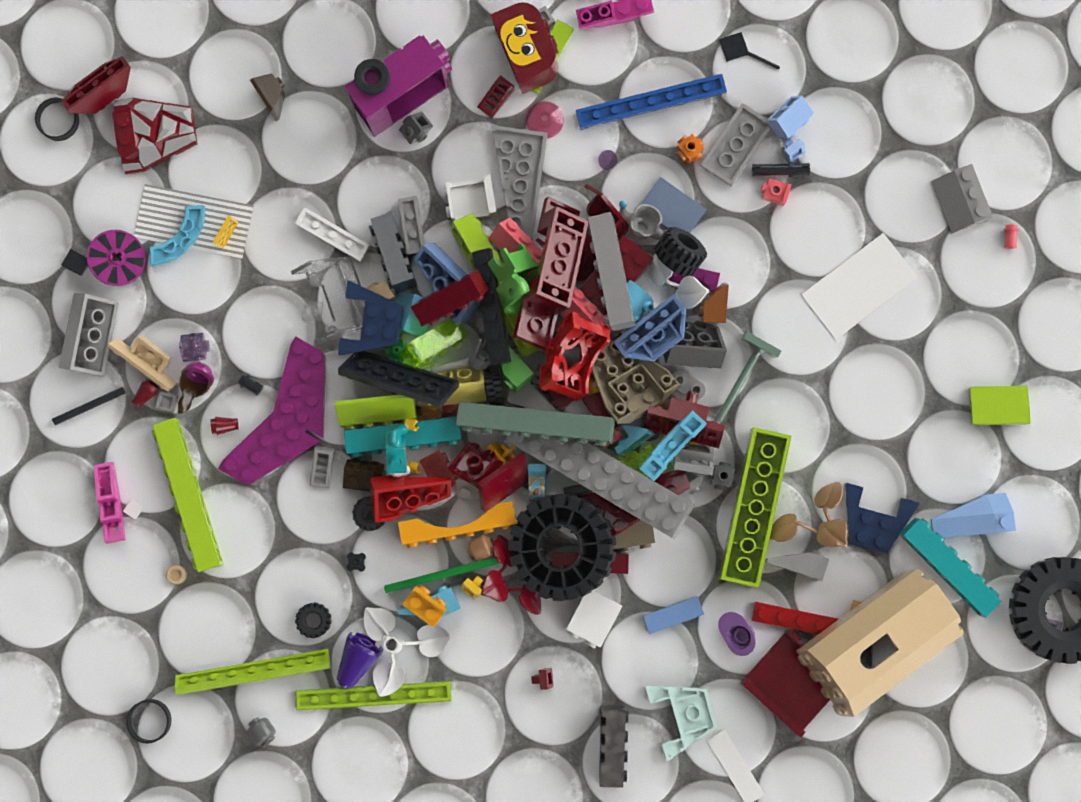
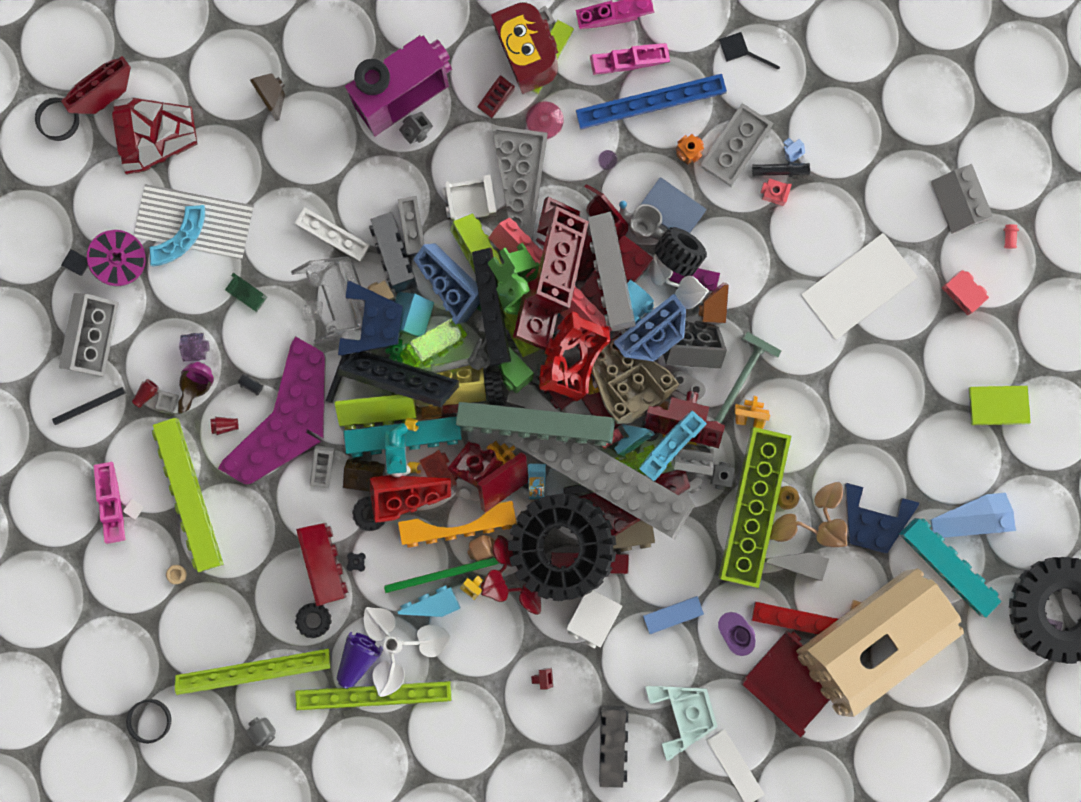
tan bracket [107,335,179,391] -> none
yellow window [212,215,239,248] -> none
light orange bracket [402,585,448,628] -> none
dark red brick [410,270,489,326] -> none
light blue brick [766,95,814,139] -> none
none -> clear green panel [225,273,268,312]
none -> dark red slope [296,523,348,606]
none -> black bar [325,354,350,403]
none -> dark pink slope [590,43,670,75]
none -> light orange hips [734,396,770,429]
none -> pearl gold plate [777,486,799,510]
none -> coral brick [942,270,989,315]

